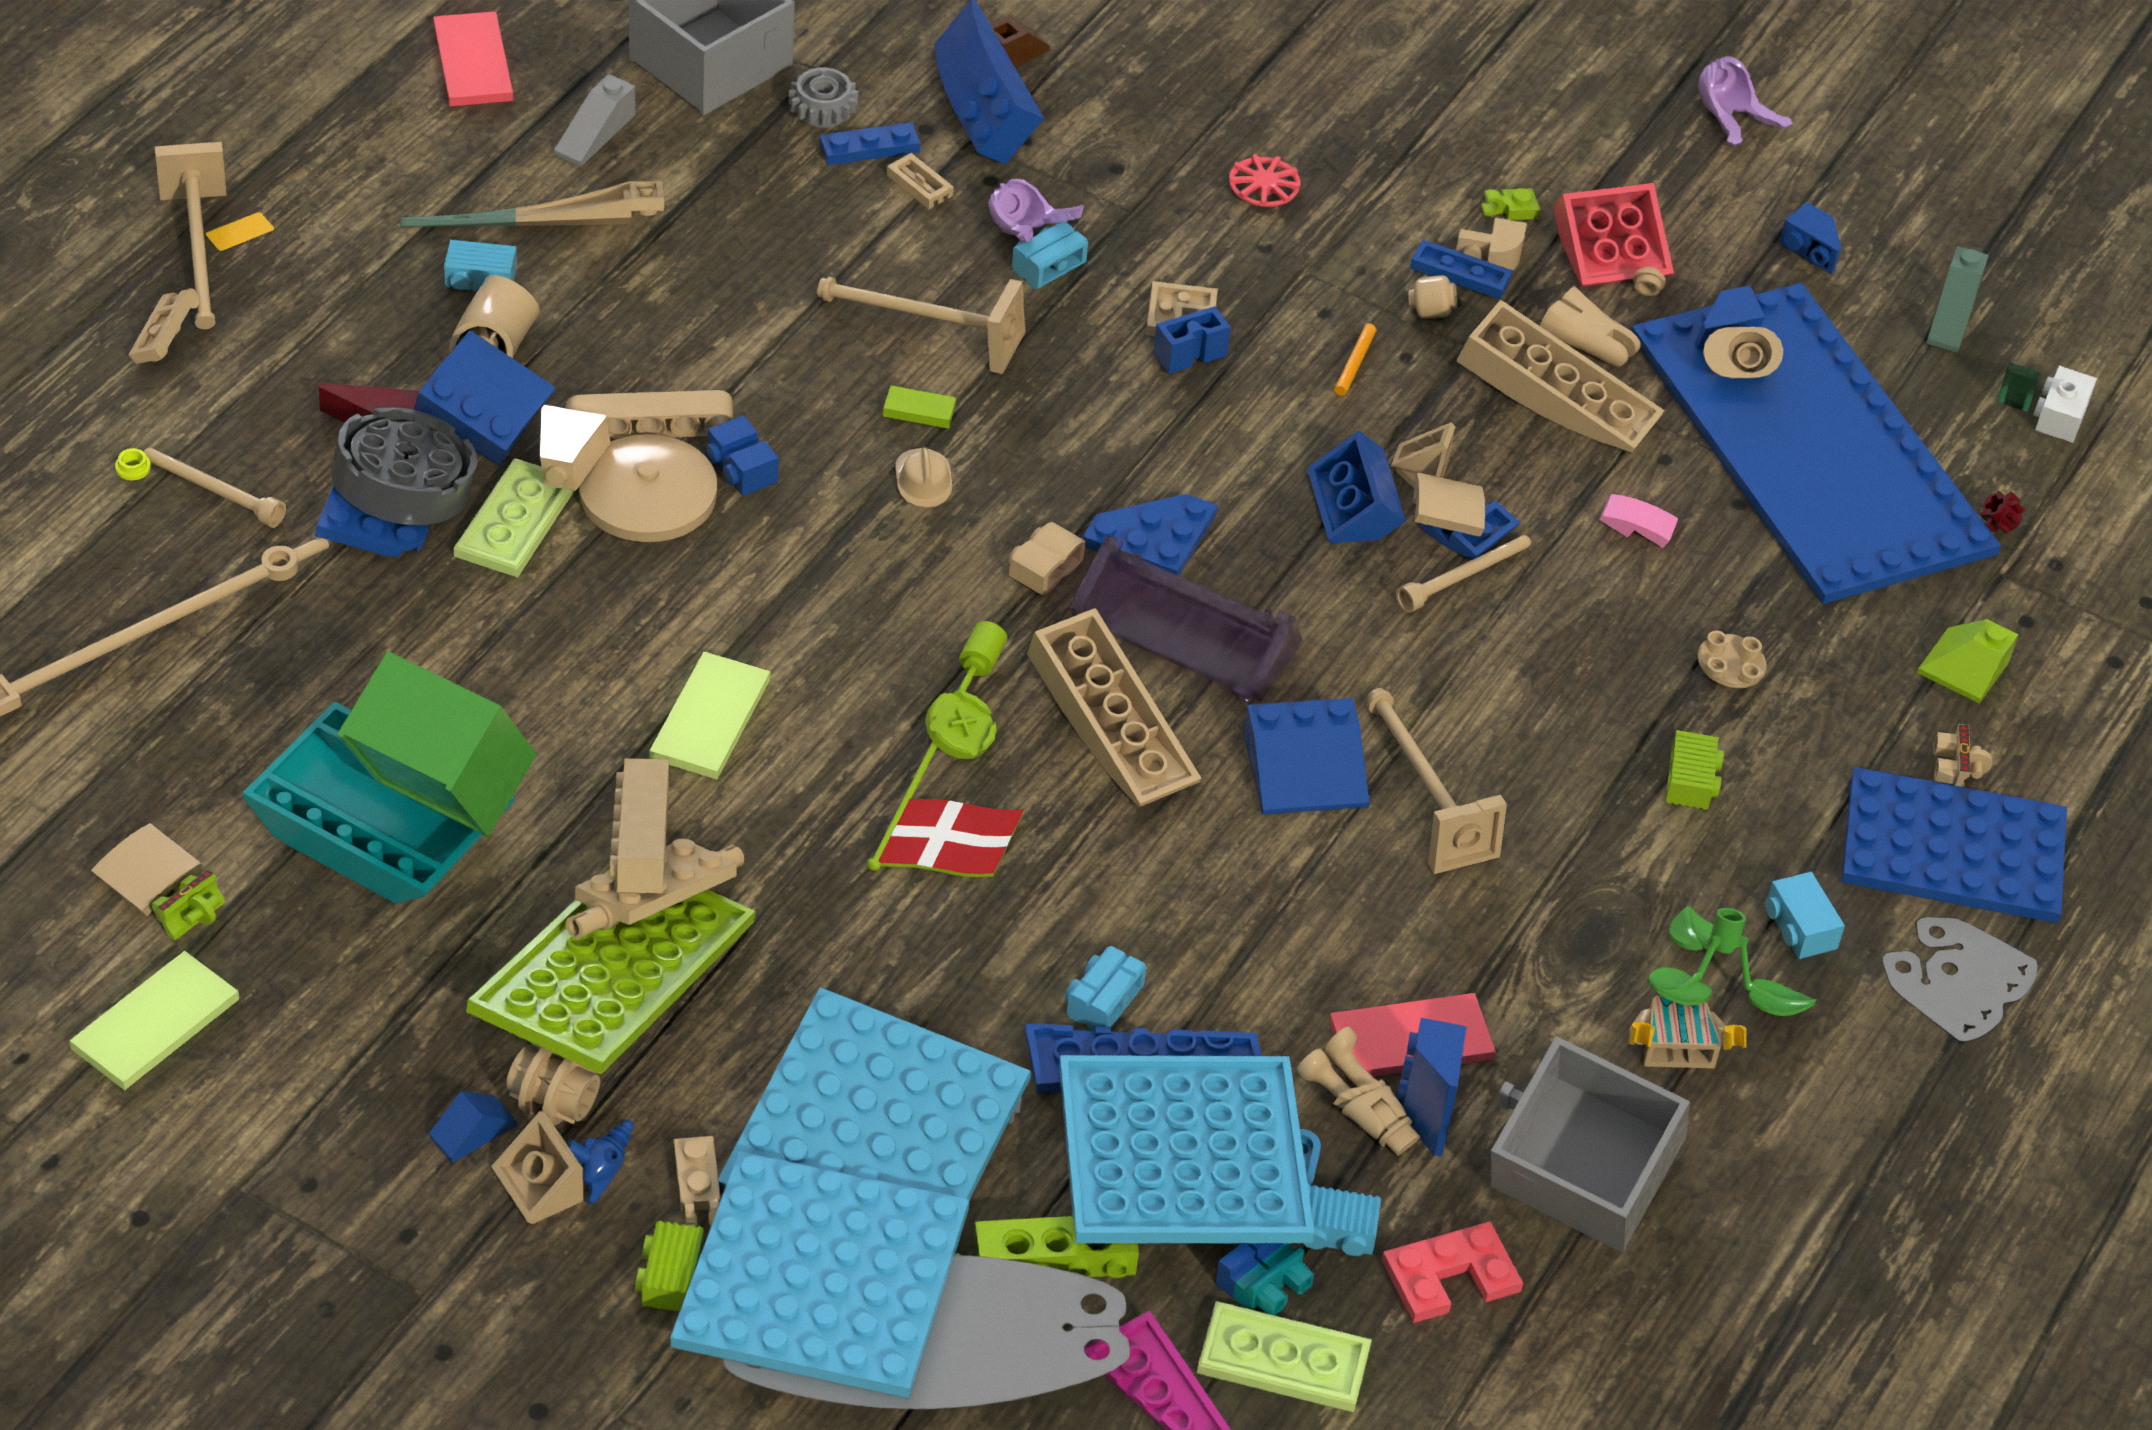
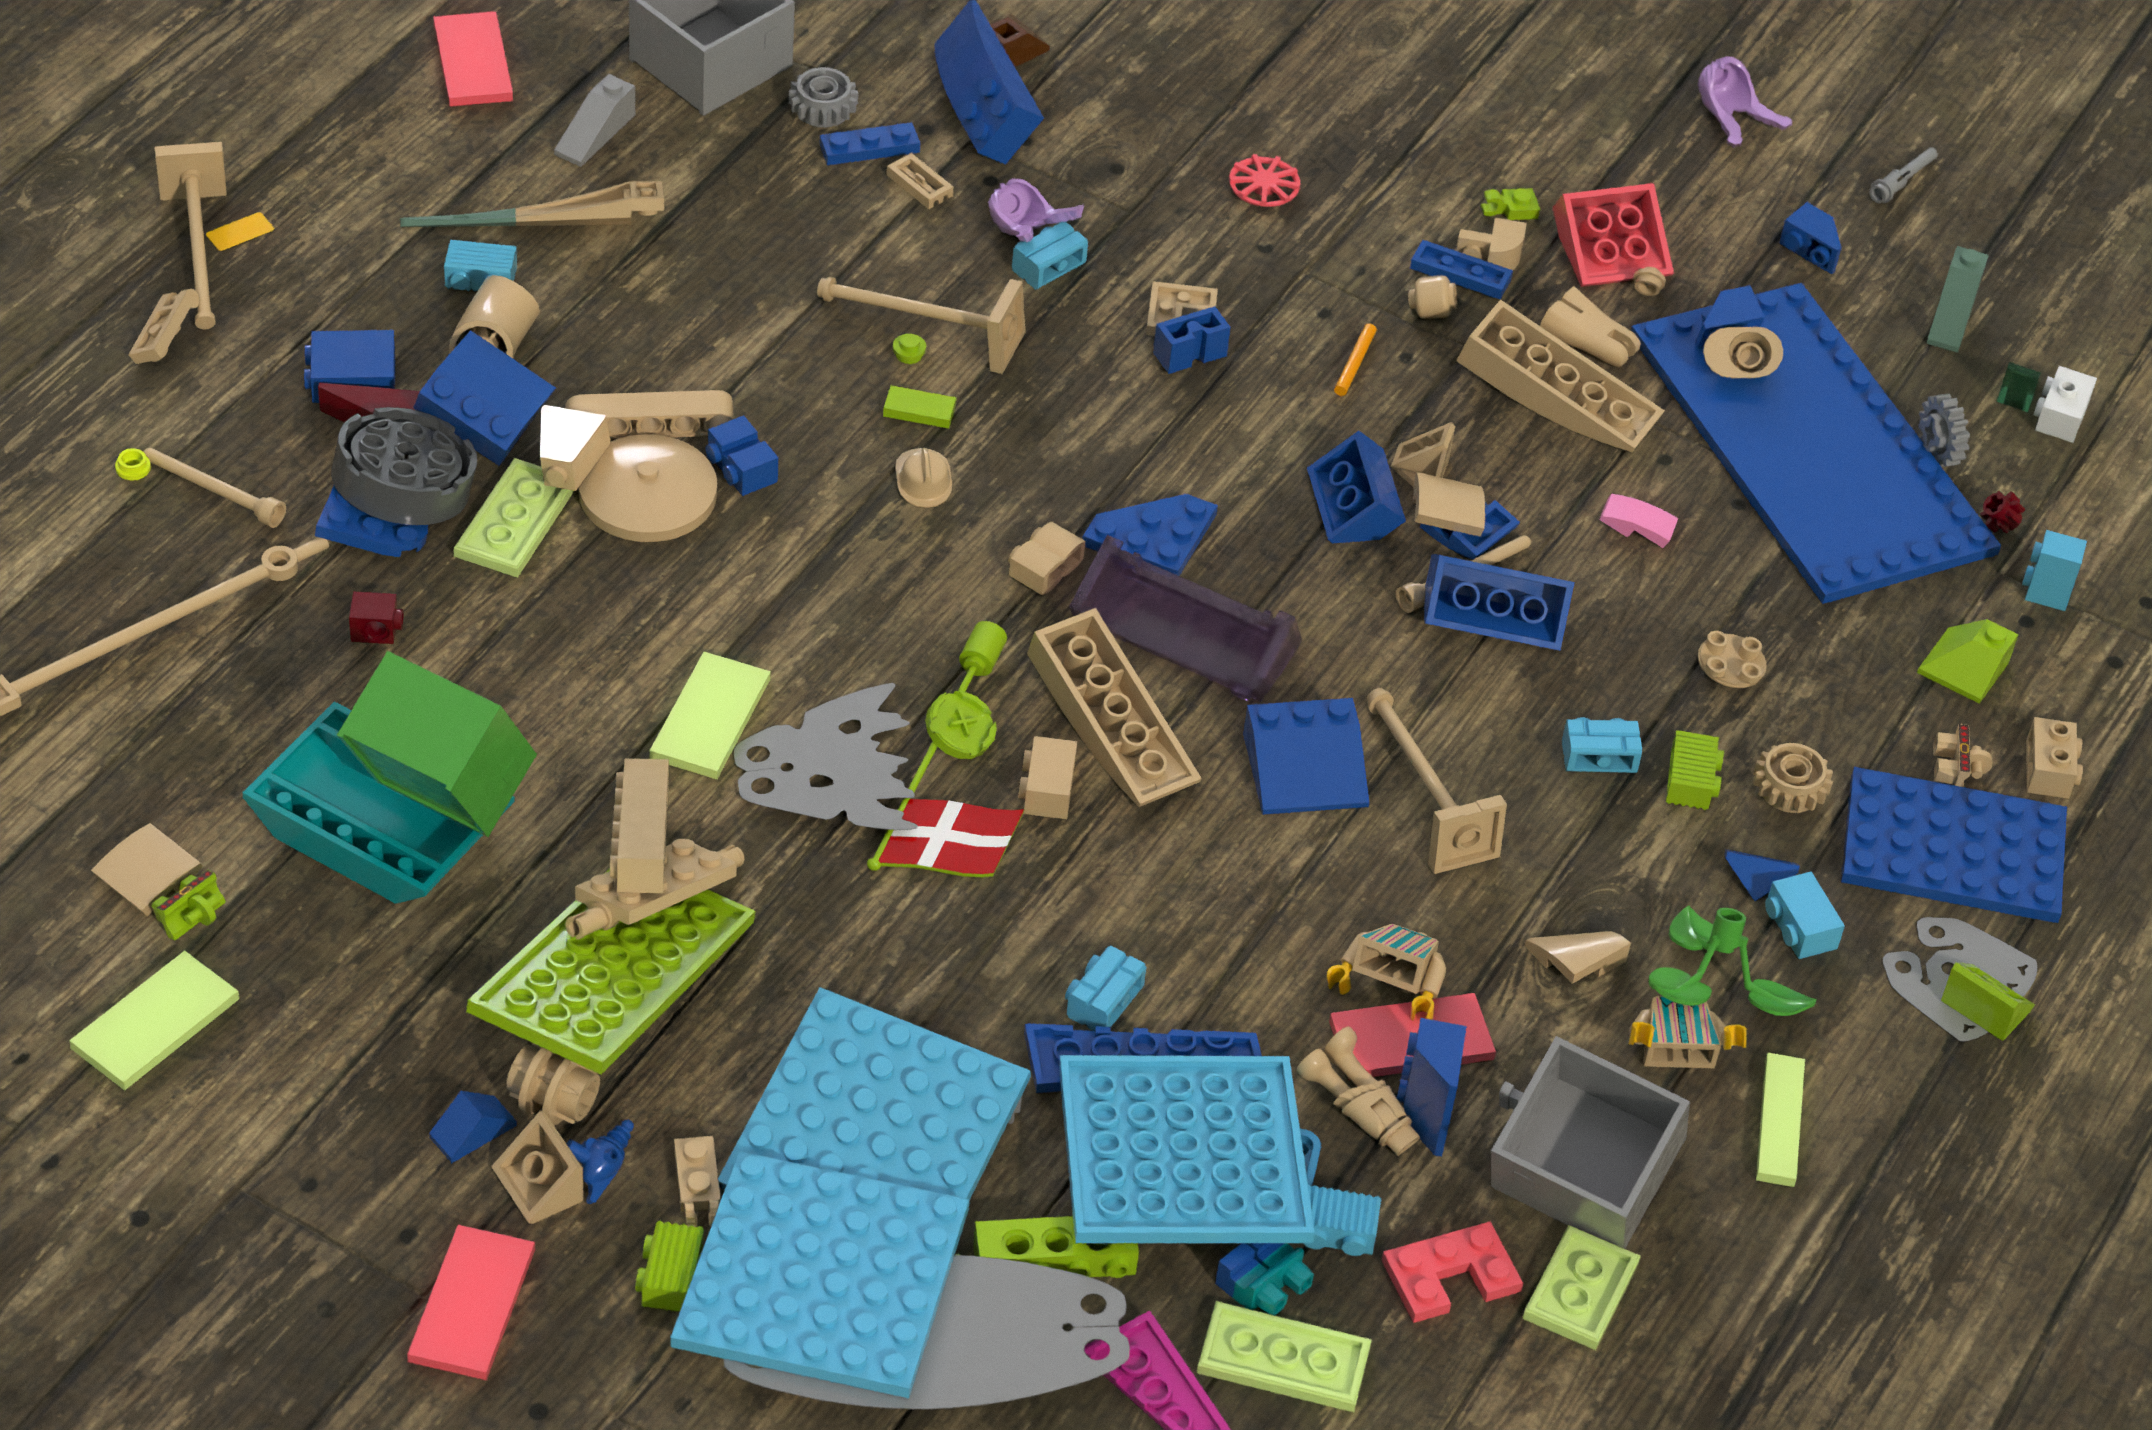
none -> blue brick [304,330,395,403]
none -> dark red brick [349,591,404,644]
none -> coral tile [407,1225,535,1380]
none -> light grey piece [734,683,918,830]
none -> lime plate [893,333,926,364]
none -> tan brick [1018,736,1077,819]
none -> tan torso [1327,924,1446,1021]
none -> blue slope [1424,554,1575,651]
none -> yellowish green tile [1523,1225,1641,1350]
none -> tan slope [1525,931,1631,984]
none -> medium azure brick [1562,717,1642,773]
none -> blue slope [1724,849,1800,901]
none -> tan gear [1753,743,1833,813]
none -> yellowish green tile [1756,1053,1805,1187]
none -> light grey pin [1870,147,1938,203]
none -> light grey gear [1918,394,1970,467]
none -> lime slope [1941,962,2035,1041]
none -> medium azure brick [2022,530,2087,611]
none -> tan brick [2026,717,2083,799]

